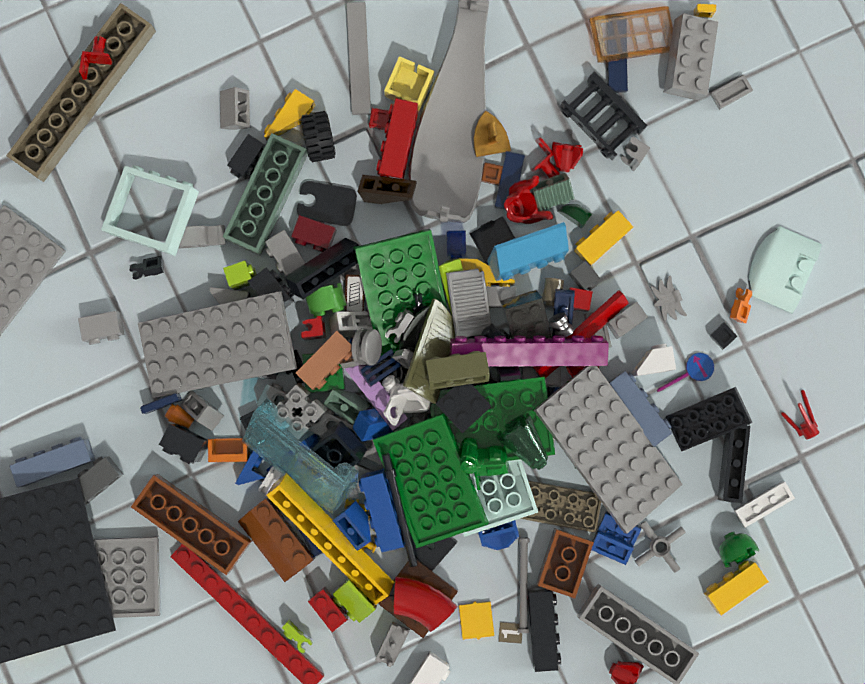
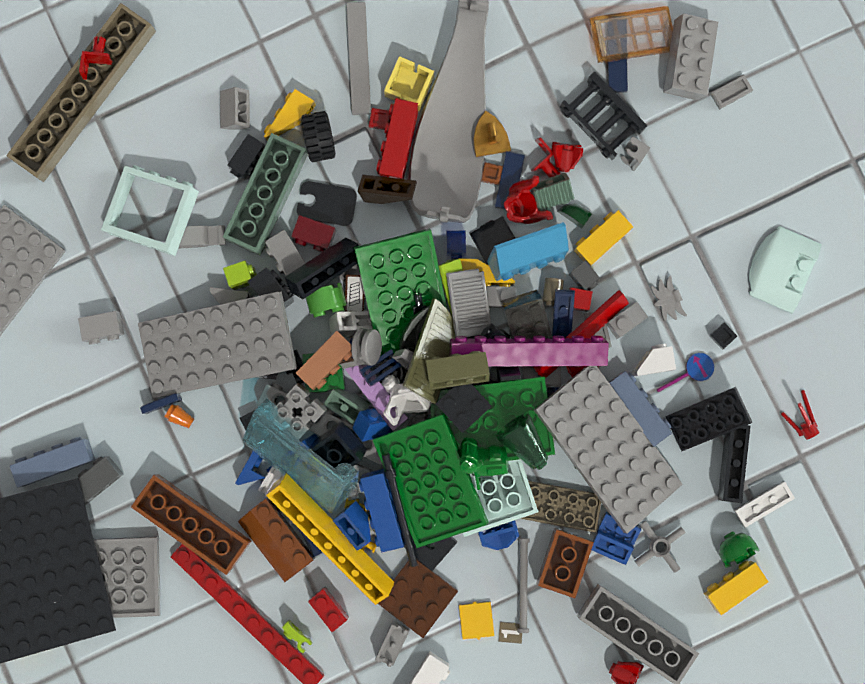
black plate [129,255,164,280] -> none
black brick [159,424,208,464] -> none
light grey slope [180,390,224,431] -> none
orange panel [208,438,250,462] -> none
red hinge [301,316,326,340] -> none
lime slope [333,578,377,623] -> none
light grey plate [385,308,414,343] -> none
red brick [394,577,458,632] -> none
black brick [528,589,561,672] -> none
flat silver wheel [548,312,574,338] -> none
yellow tile [693,4,716,18] -> none
orange plate [730,288,752,324] -> none

